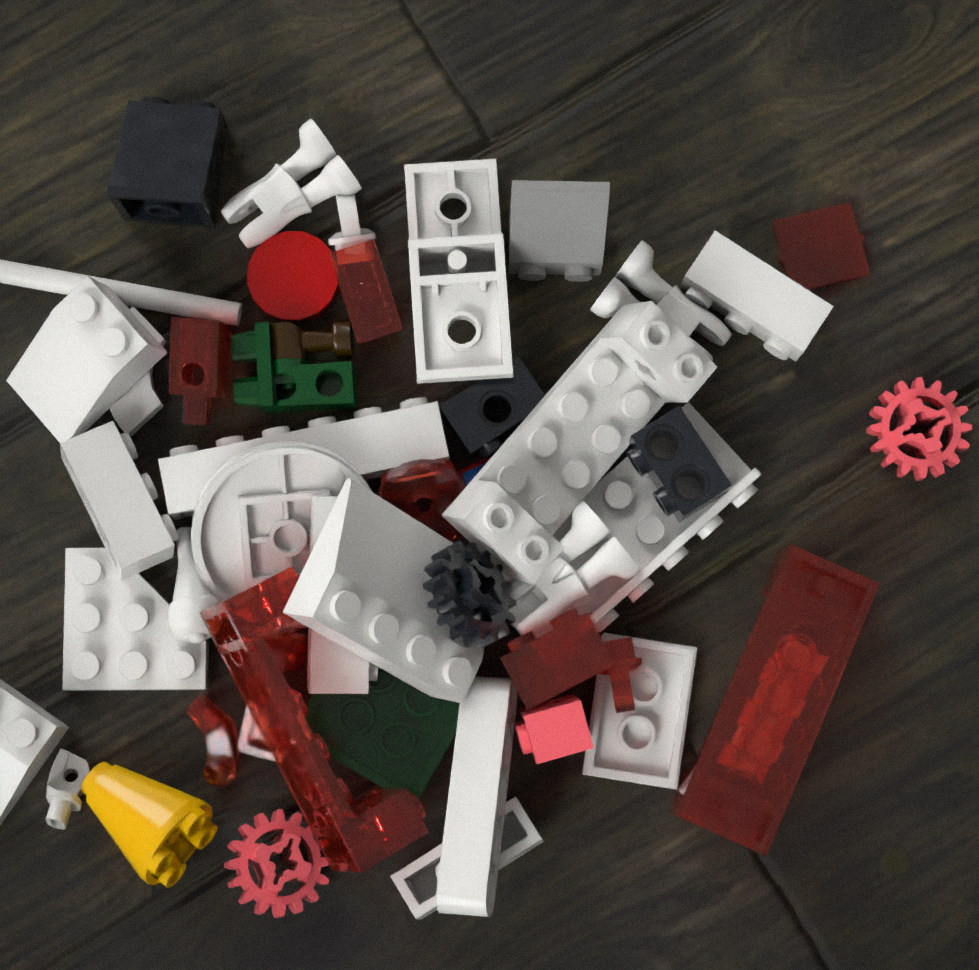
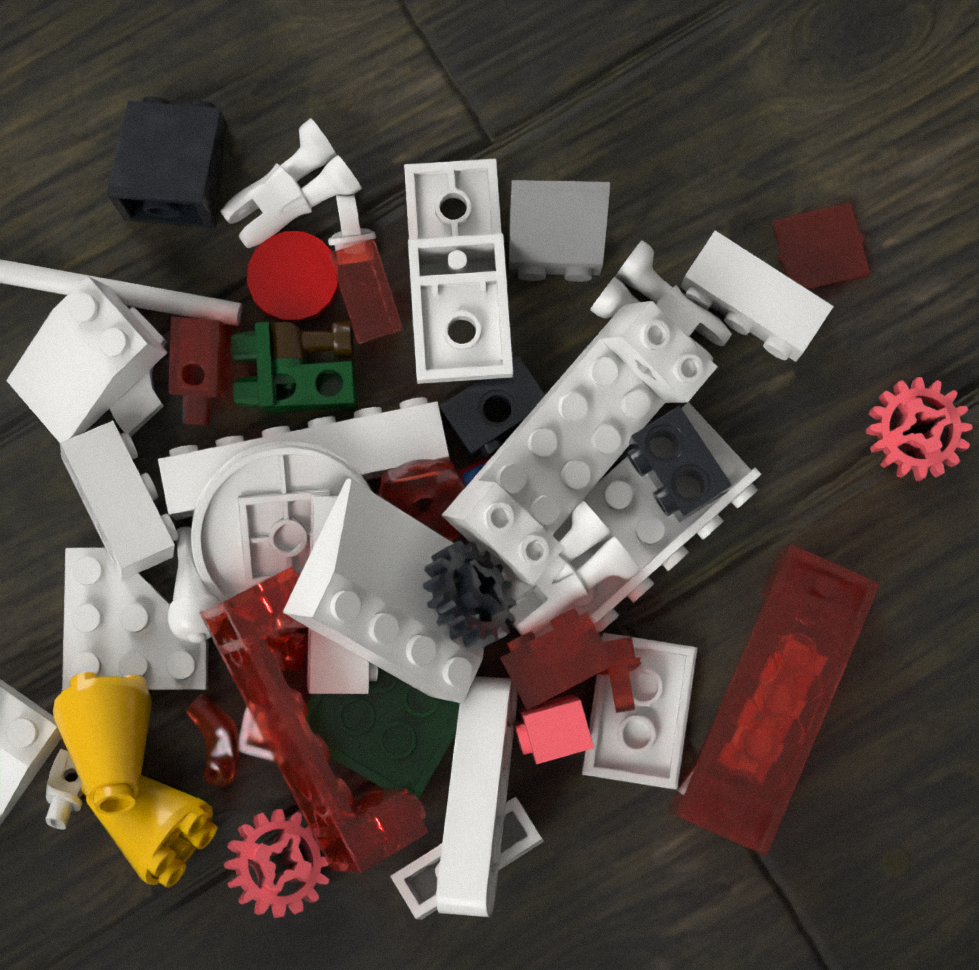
none -> yellow cone [53,672,152,815]

